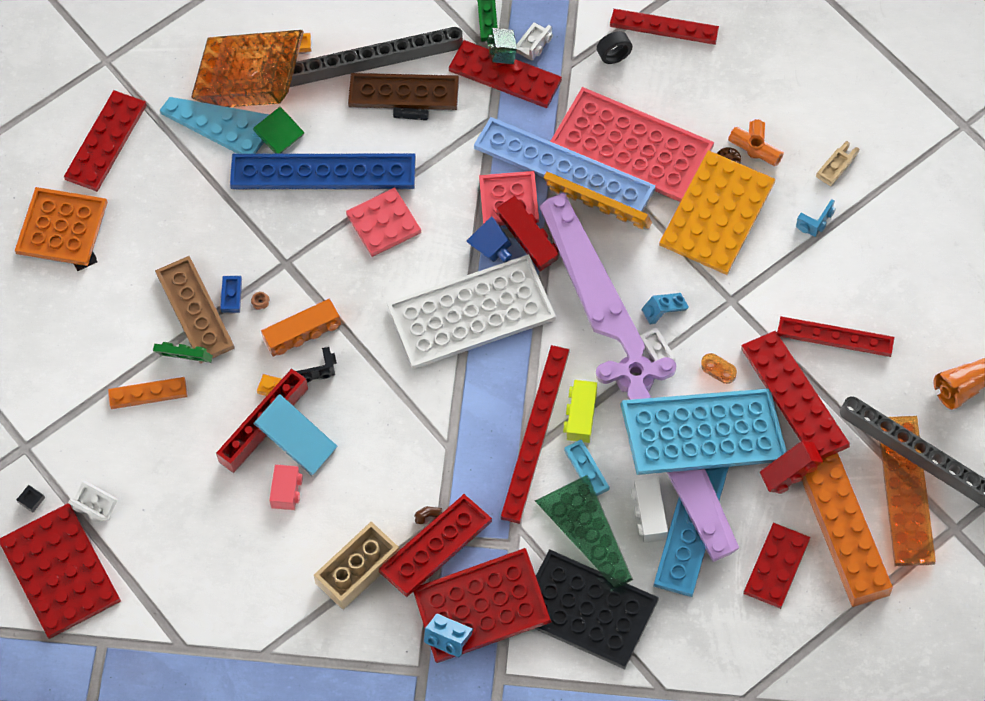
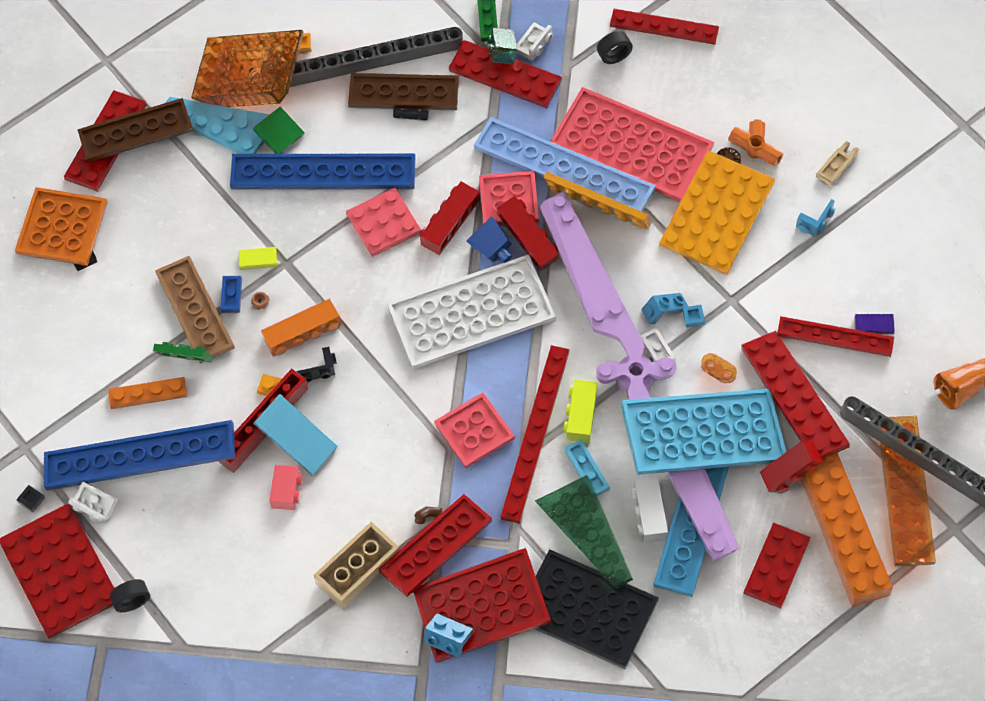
none -> blue plate [44,420,235,490]
none -> reddish brown plate [77,98,193,163]
none -> black tyre [109,579,151,613]
none -> neon yellow tile [239,247,278,269]
none -> red brick [419,181,480,255]
none -> coral plate [434,392,515,469]
none -> dark azure plate [682,305,705,328]
none -> dark purple tile [854,314,895,334]

